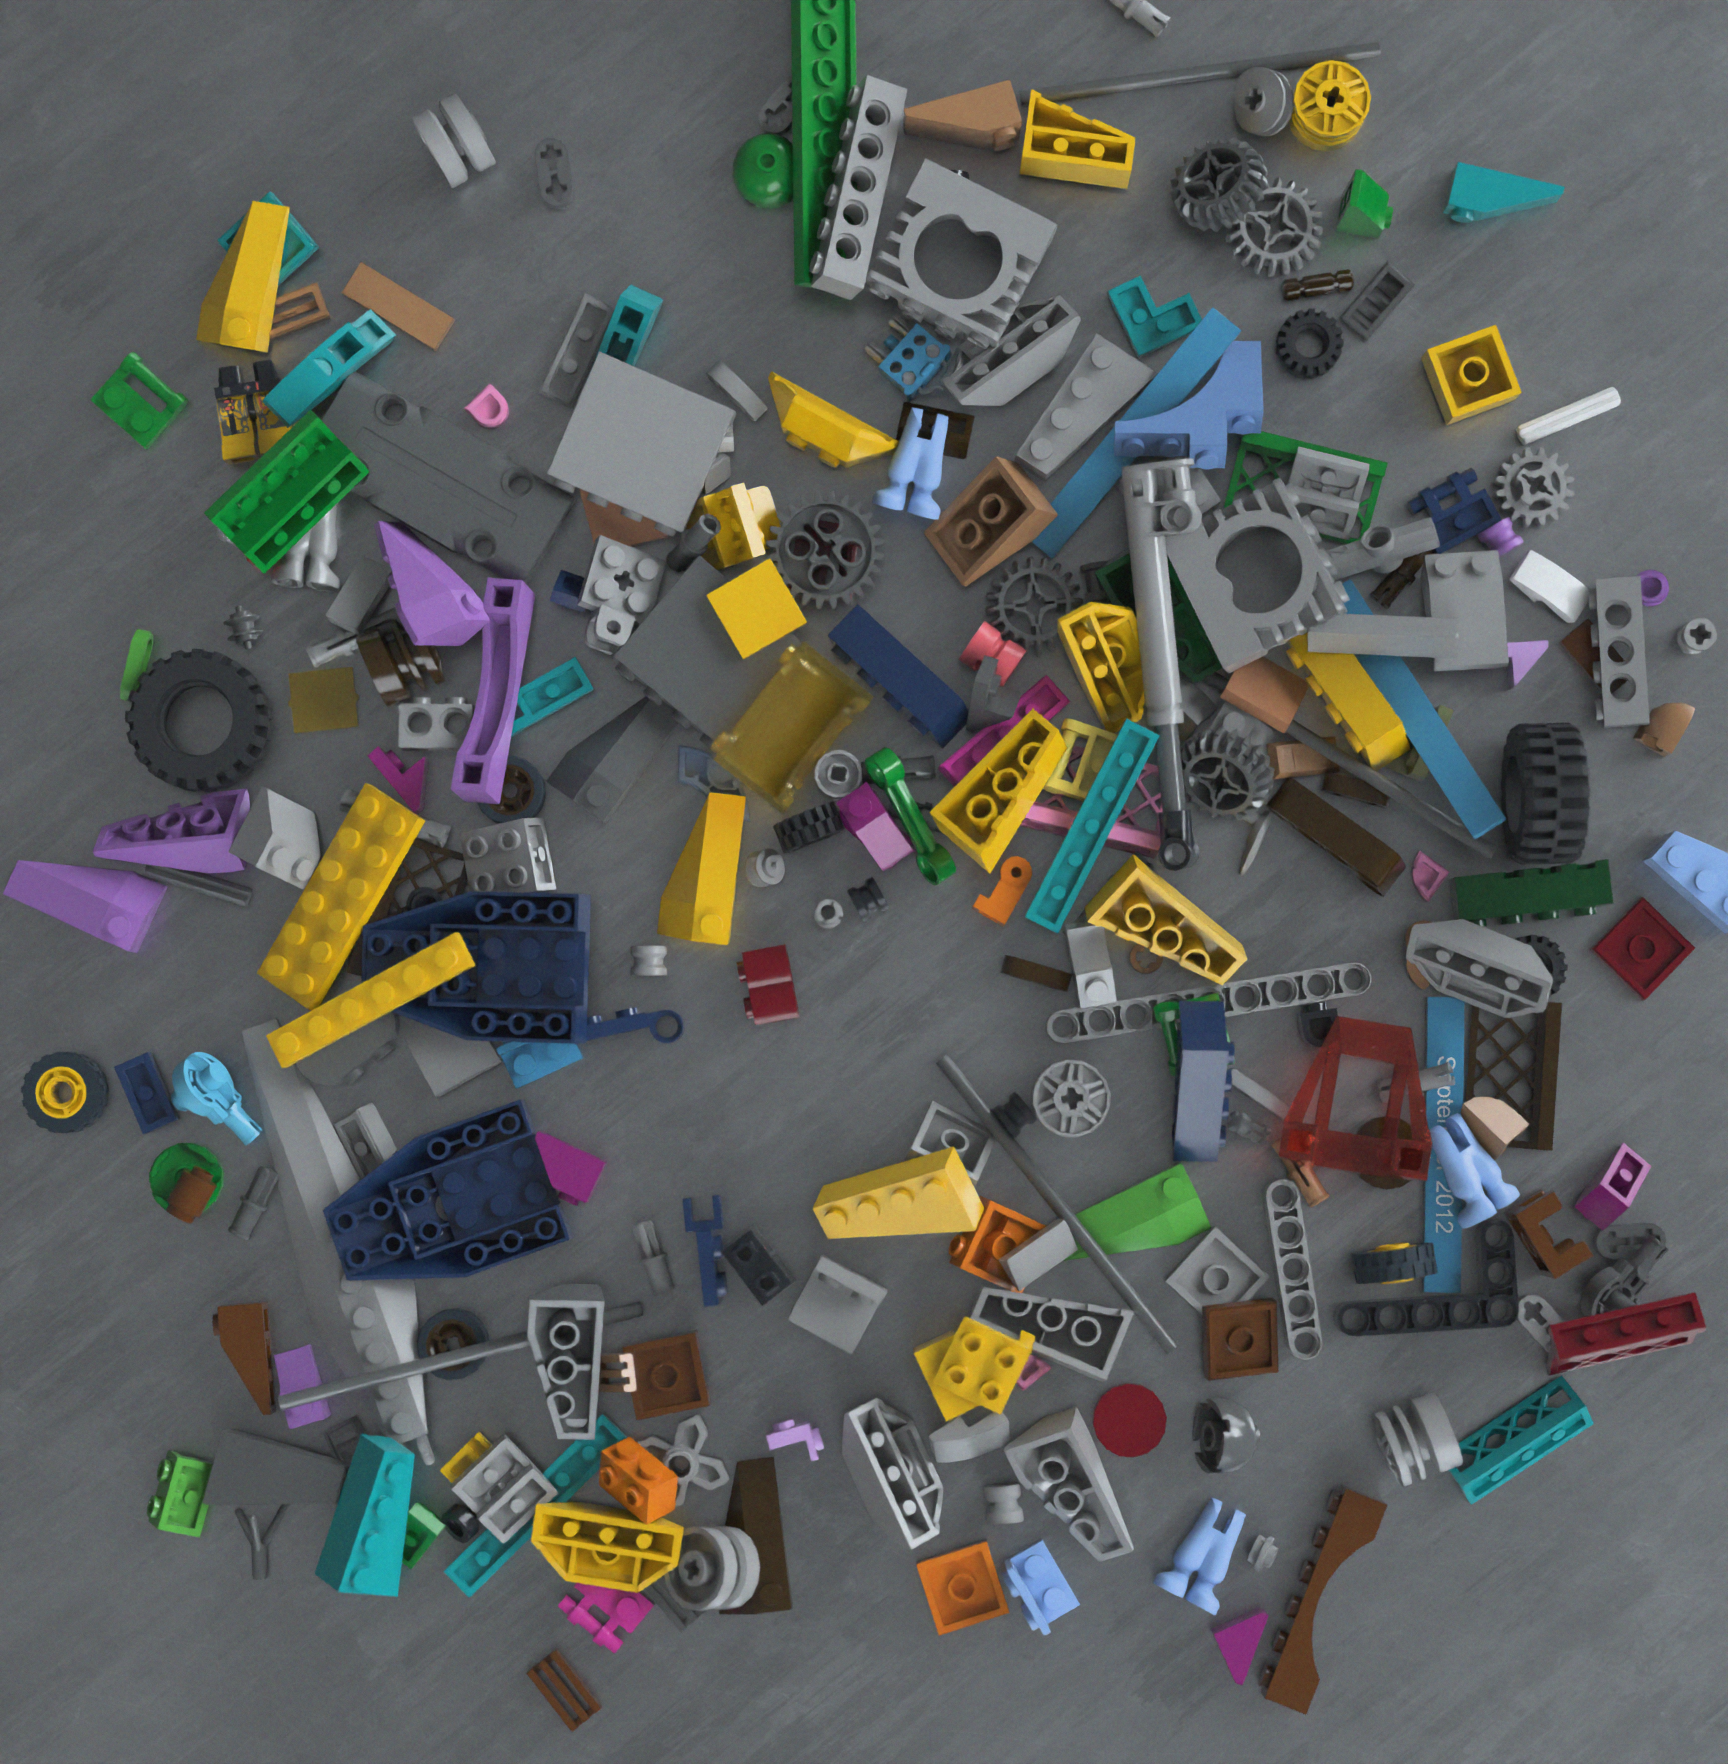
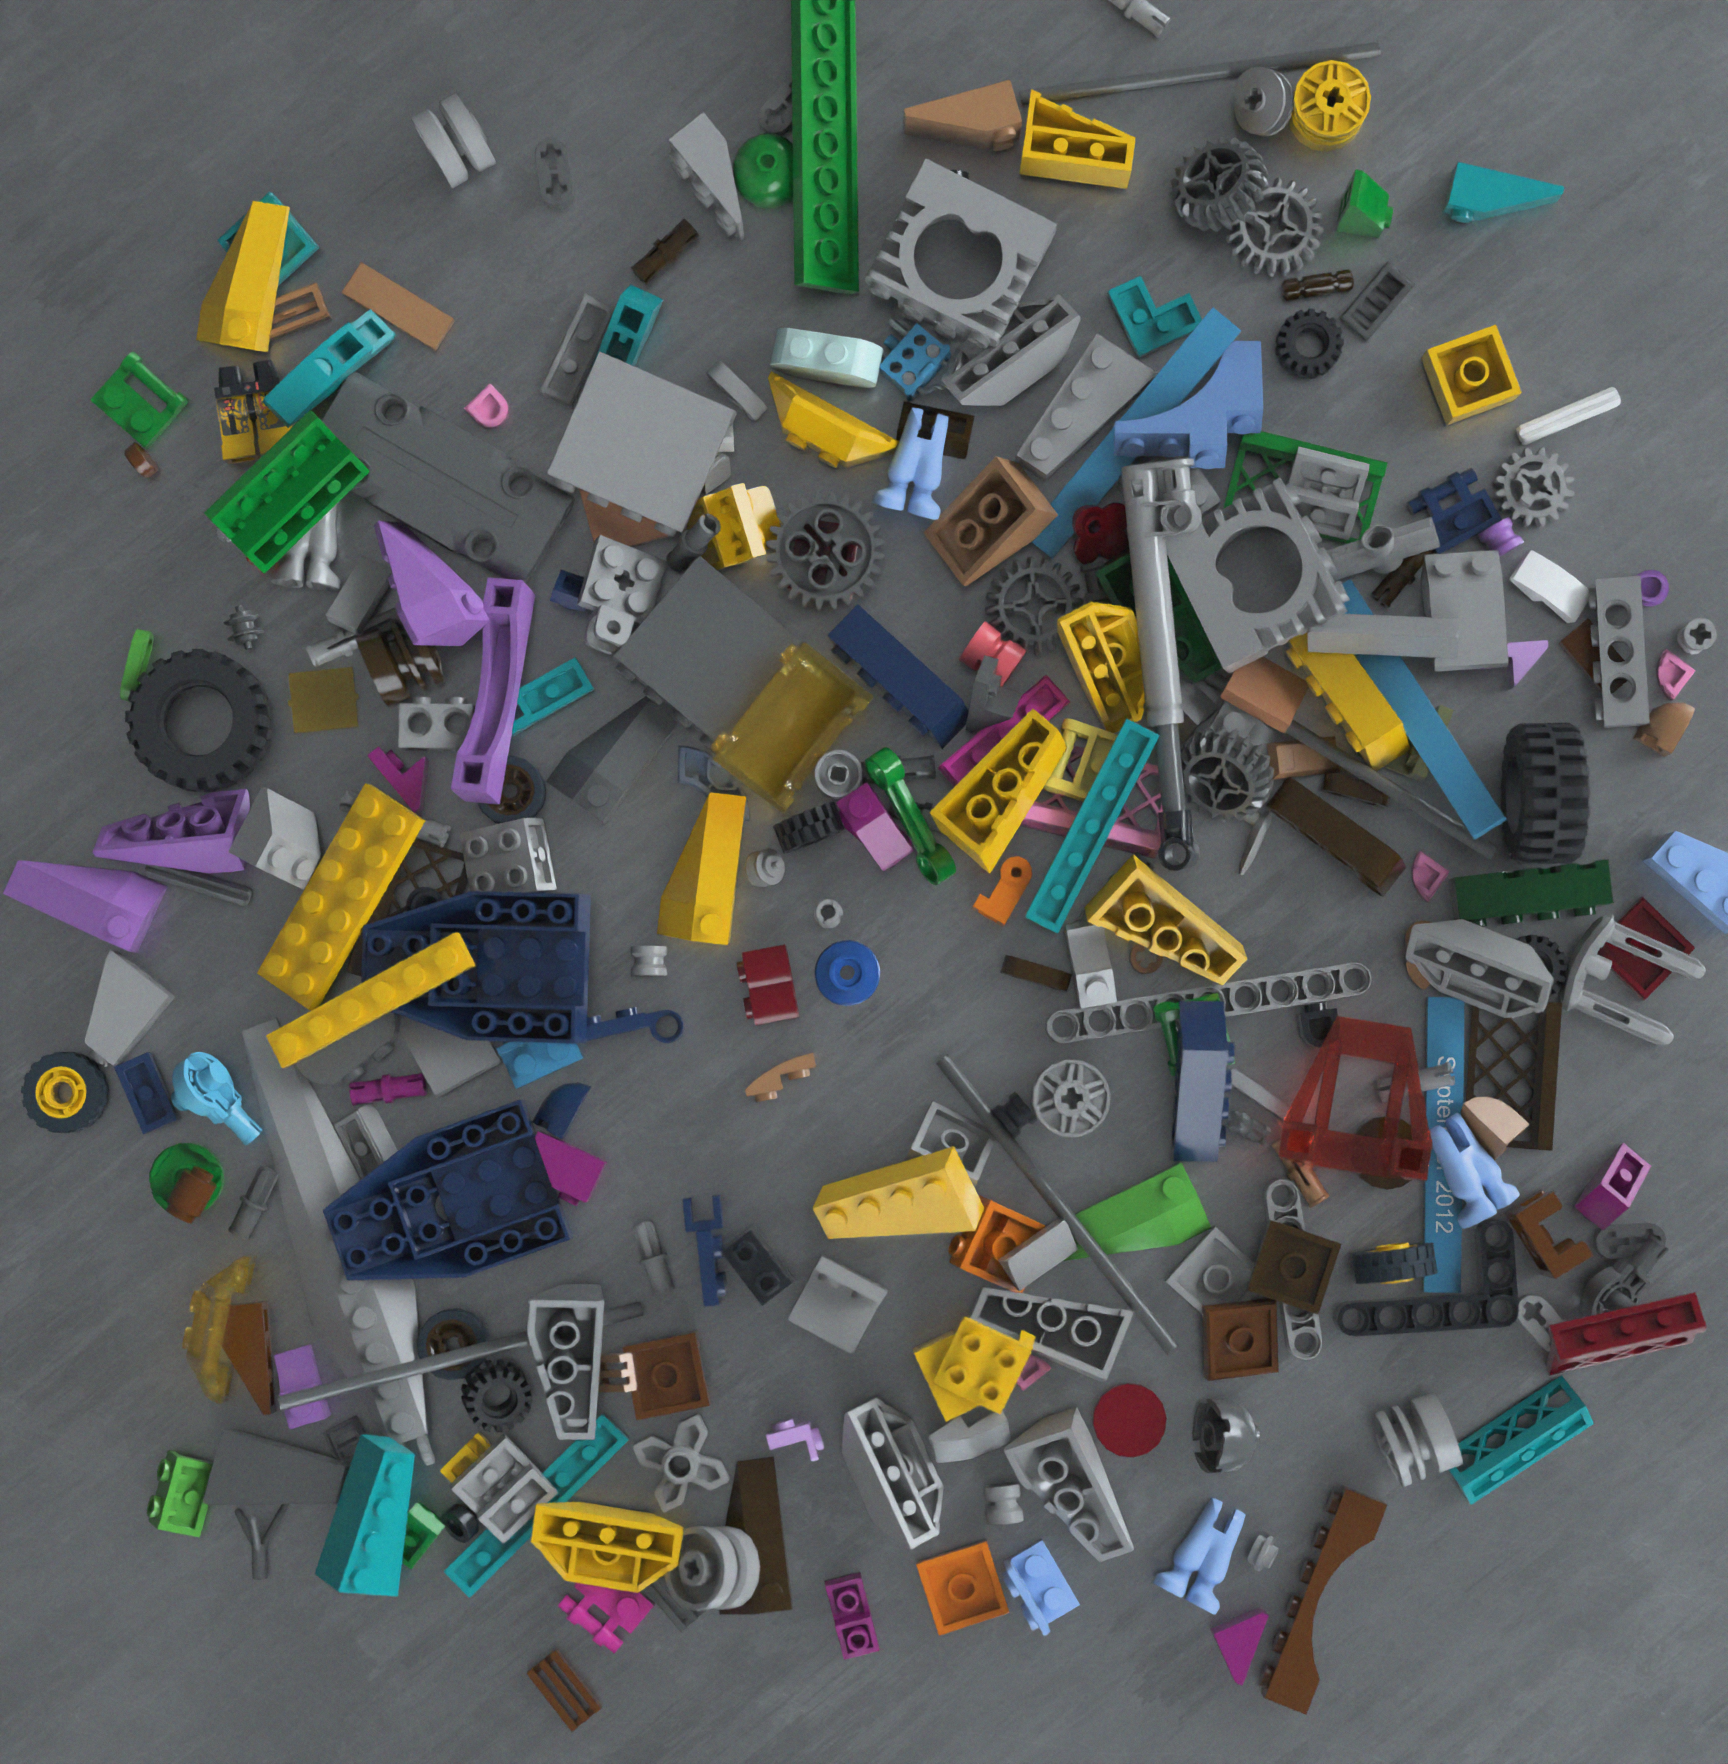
orange brick [599,1436,678,1525] -> none
yellow tile [706,558,807,660] -> none
light grey brick [809,75,907,300] -> none
black wheel [847,877,889,922] -> none
none -> light grey slope [84,950,175,1067]
none -> reddish brown tile [124,442,159,479]
none -> clear yellow windscreen [182,1254,257,1404]
none -> magenta pin [349,1072,427,1106]
none -> black tyre [461,1359,532,1433]
none -> dark blue brick [532,1082,592,1139]
none -> dark brown pin [631,218,699,285]
none -> light grey slope [668,112,745,241]
none -> medium nougat slope [745,1053,816,1102]
none -> light aqua brick [770,328,883,388]
none -> blue piece [814,940,880,1006]
none -> magenta slope [824,1572,880,1660]
none -> dark red plate [1072,502,1129,565]
none -> dark brown tile [1246,1219,1342,1314]
none -> light grey piece [1560,914,1706,1045]
none -> bright pink tile [1657,649,1696,701]

